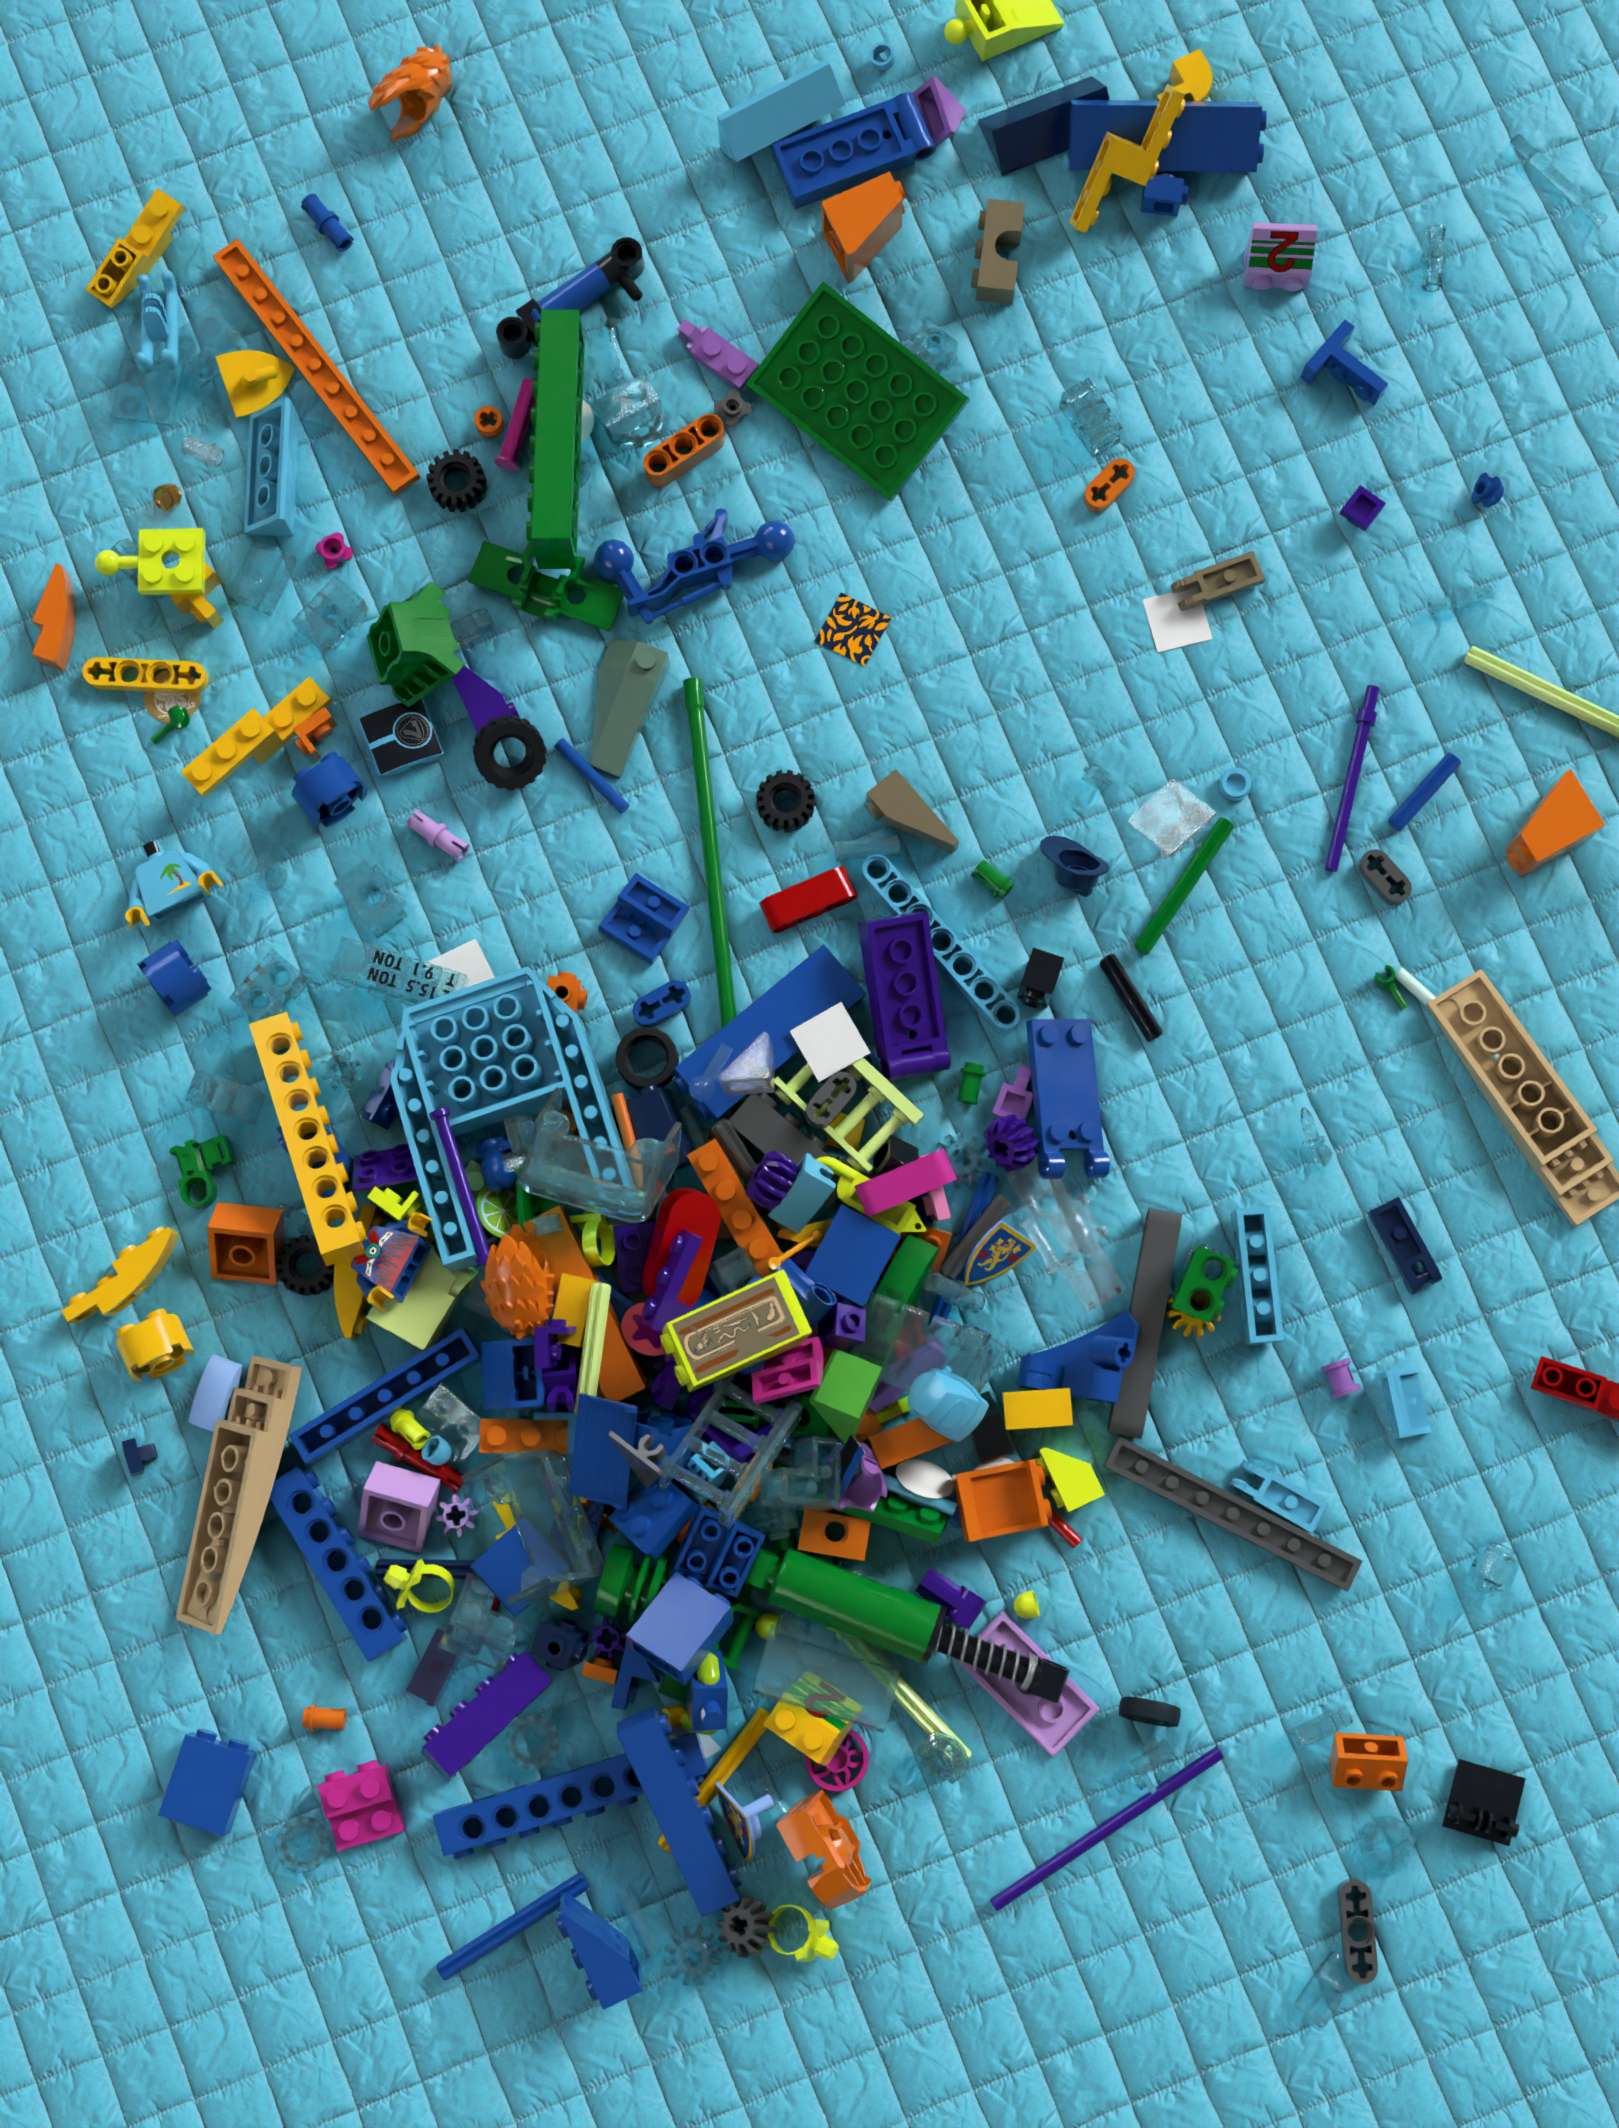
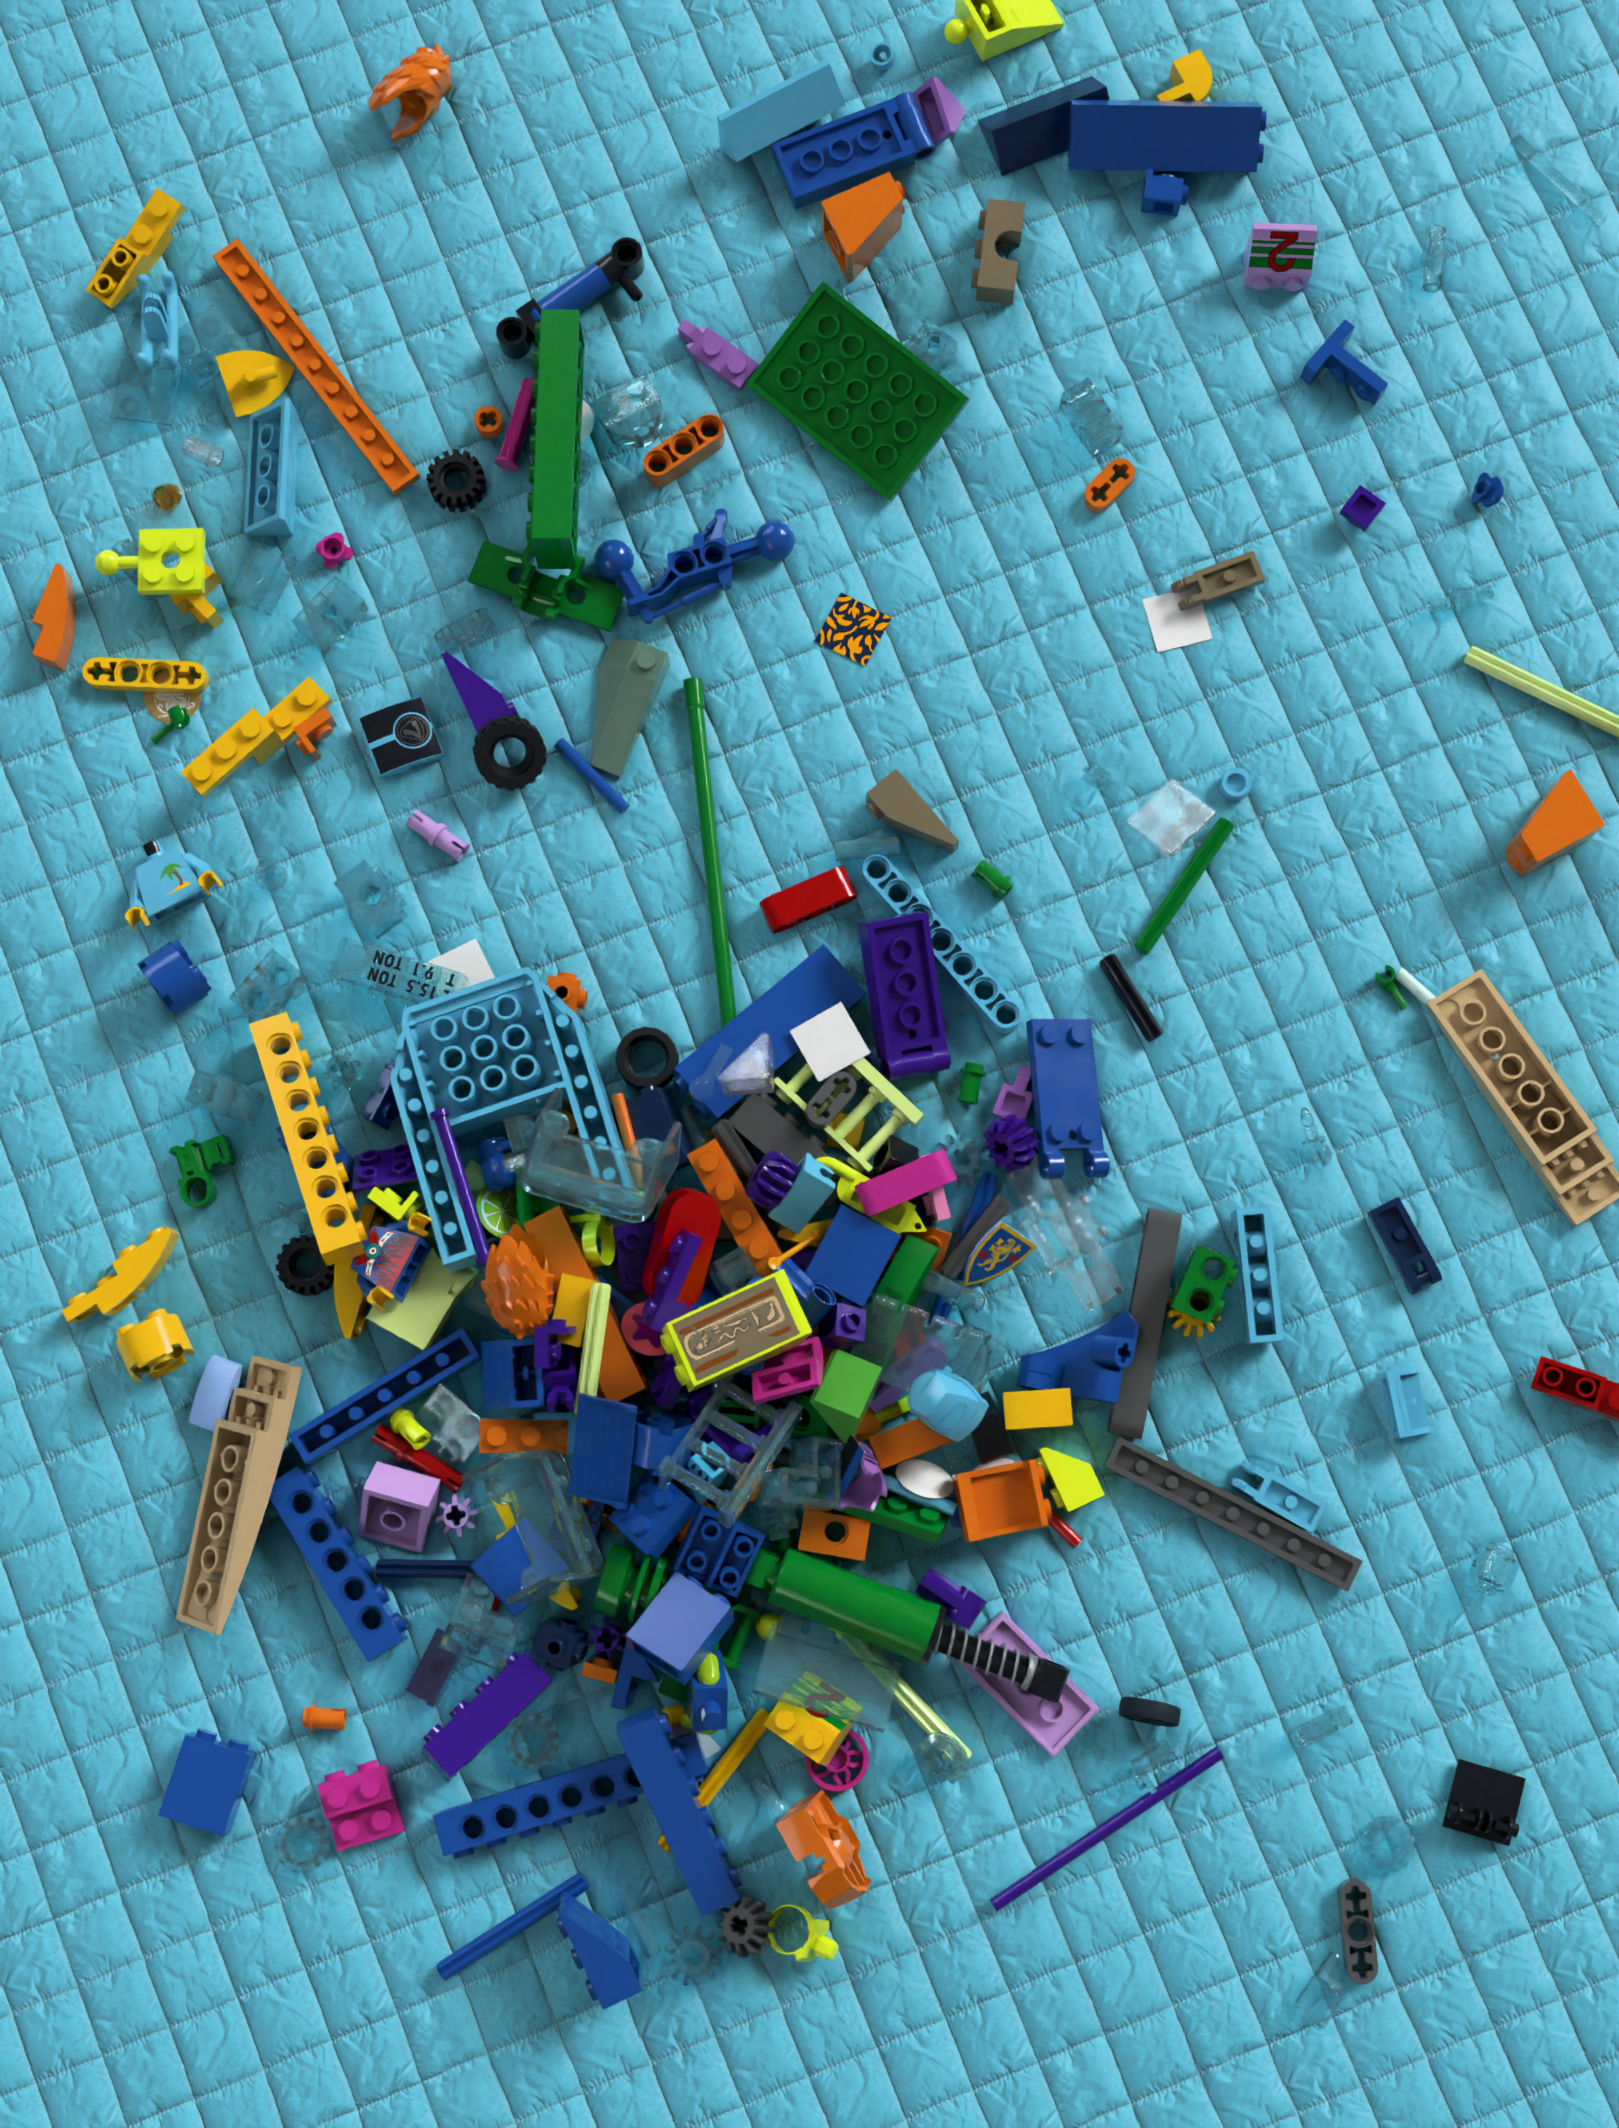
dark blue tile [122,1438,158,1477] -> none
orange slope [207,1202,284,1285] -> none
blue brick [291,752,368,828] -> none
blue pin [301,193,354,252] -> none
green slope [366,581,465,707] -> none
neon yellow piece [383,1558,455,1613] -> none
medium azure hinge [421,1435,452,1465] -> none
clear light blue bush [531,1214,563,1236] -> none
blue slope [598,873,690,965] -> none
clear light blue hinge [605,318,624,382] -> none
dark grey piece [607,1431,666,1488] -> none
blue beam [632,980,691,1027] -> none
flat silver plate [714,390,752,427] -> none
shield [714,1781,774,1863] -> none
black tyre [756,770,815,833] -> none
neon yellow hinge [1014,1590,1040,1619] -> none
black brick [1017,947,1064,1009] -> none
dark blue piece [1040,836,1110,897] -> none
yellow bracket [1069,84,1185,233] -> none
medium lavender bush [1320,1358,1361,1399] -> none
dark purple bar [1325,685,1380,872] -> none
orange brick [1329,1732,1408,1791] -> none
dark grey beam [1358,849,1412,905] -> none
blue axle [1388,752,1461,831] -> none

